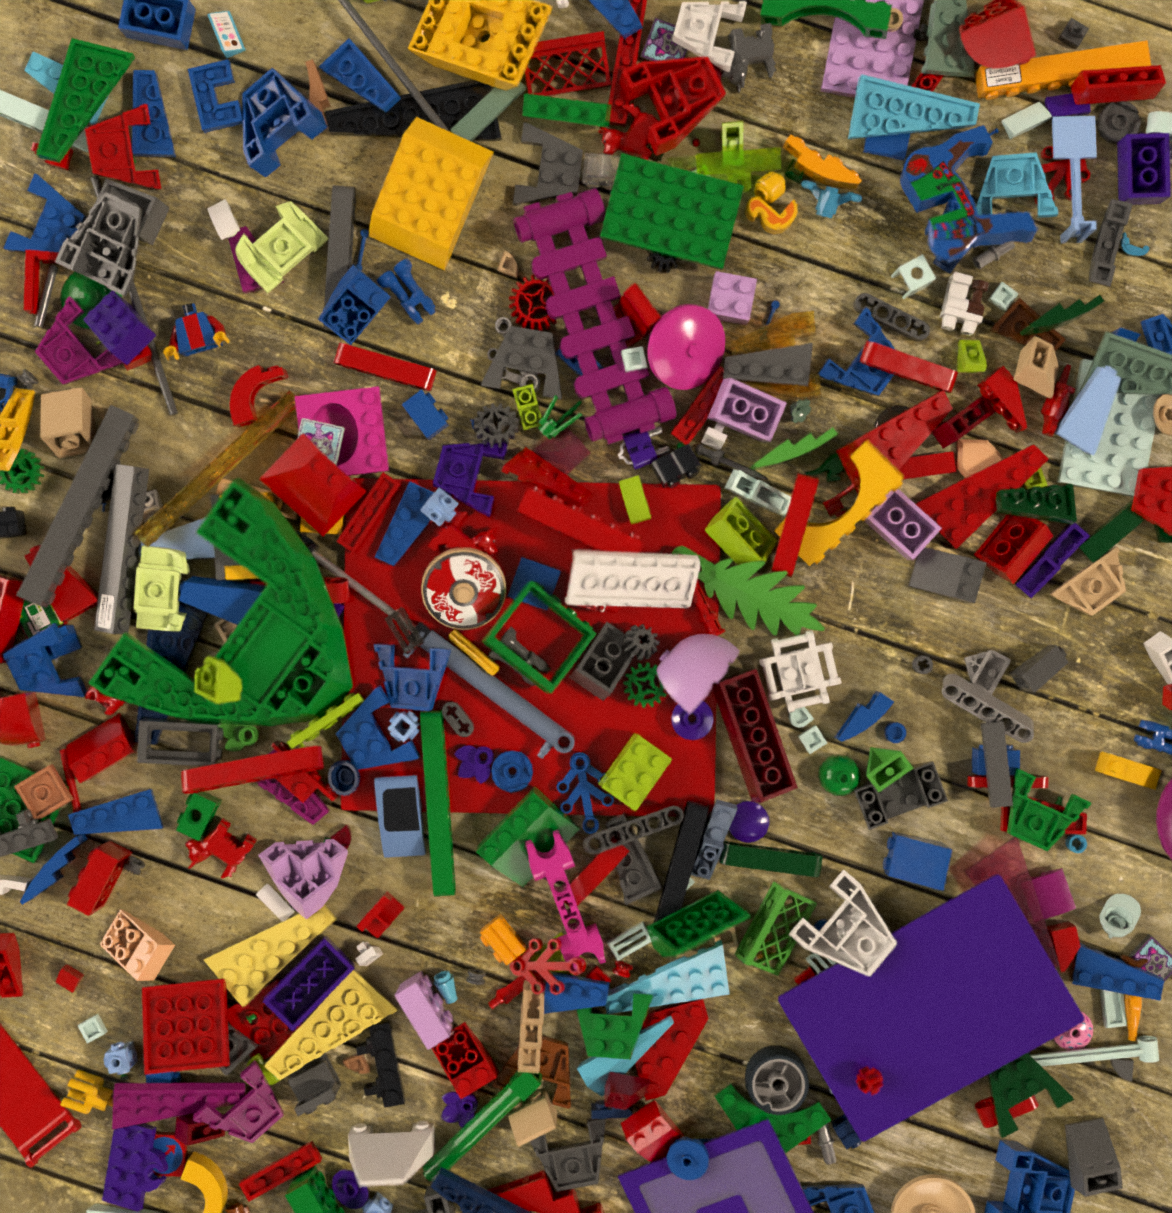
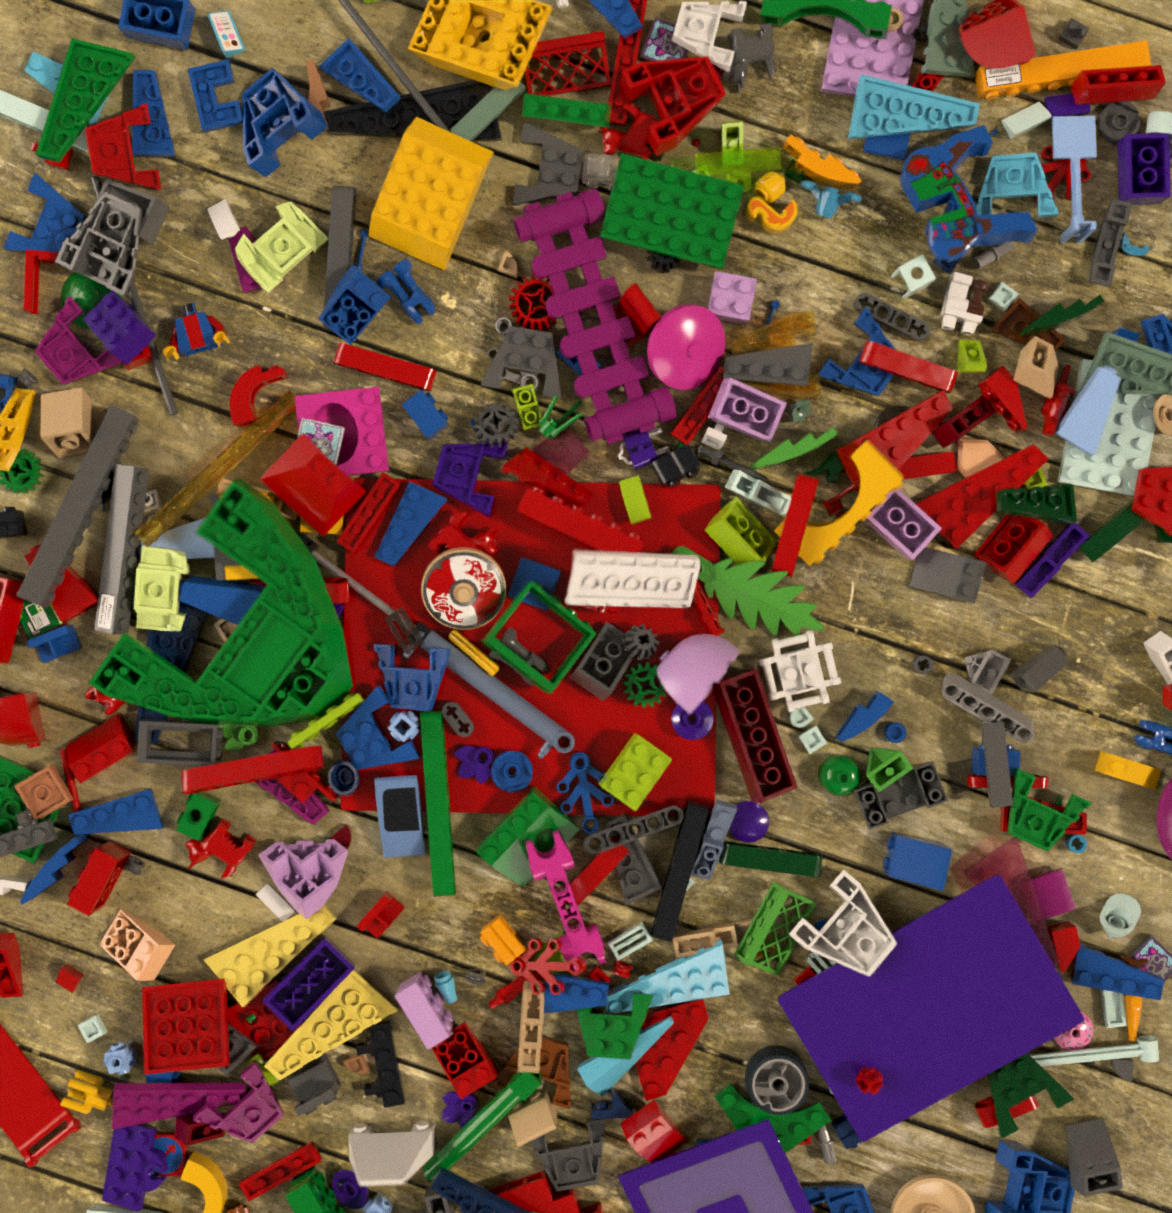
blue wing [3,623,87,697] -> none
dark grey bar [34,265,58,328] -> none
lime slope [194,656,242,704] -> none
white tile [355,941,383,966] -> none
light blue brick [420,488,459,526] -> none
dark red slope [604,1072,650,1110] -> none
light aqua tile [621,346,647,373] -> none
green slope [647,890,750,957] -> none
blue plate [667,1137,709,1180] -> none
tan wing [1049,546,1126,616] -> none

